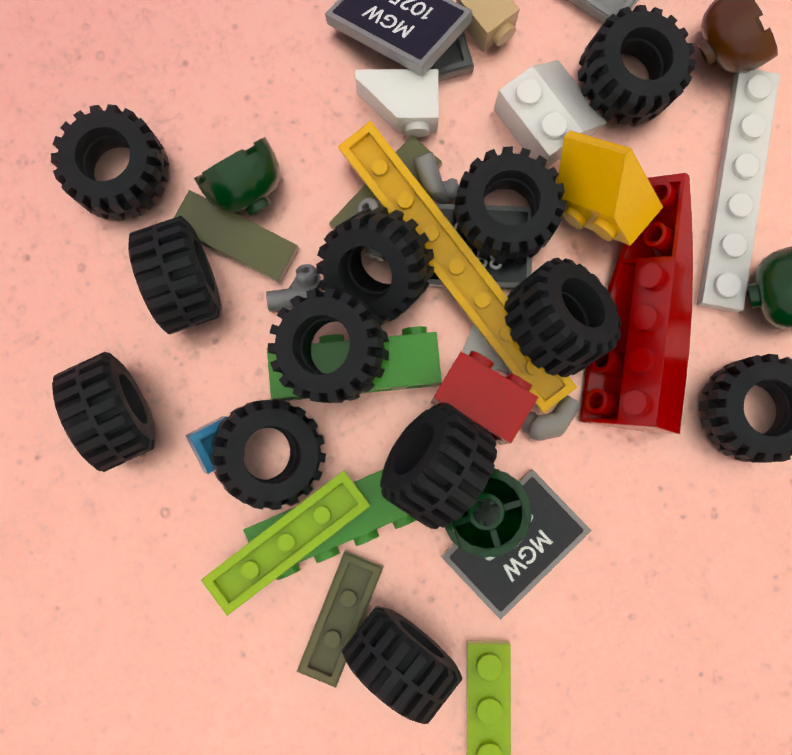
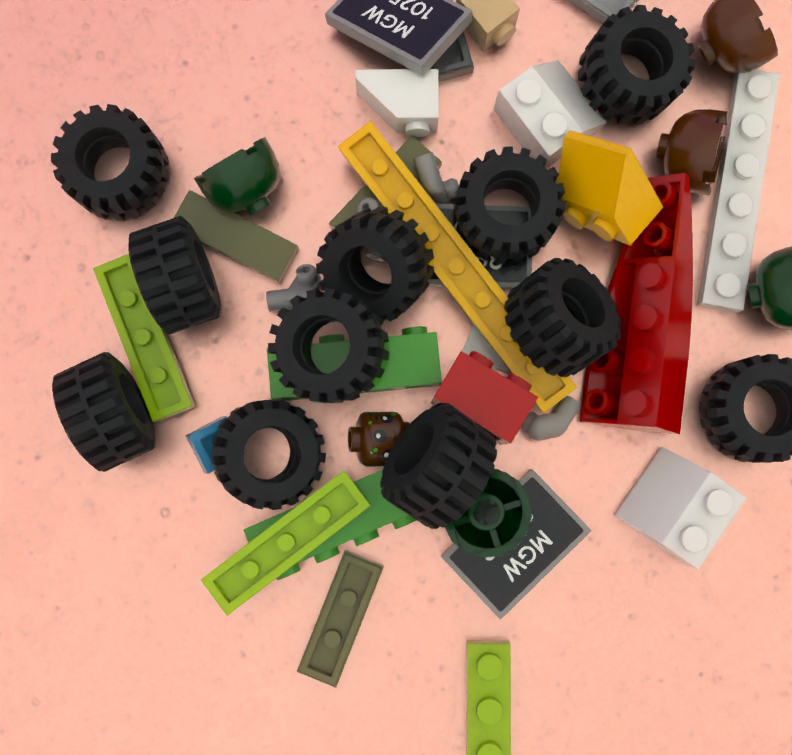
black tyre [342,606,462,724] -> none
none -> lime plate [93,254,196,422]
none -> reddish brown head [348,411,409,467]
none -> white slope [614,447,747,570]
none -> reddish brown cylinder [657,109,729,196]

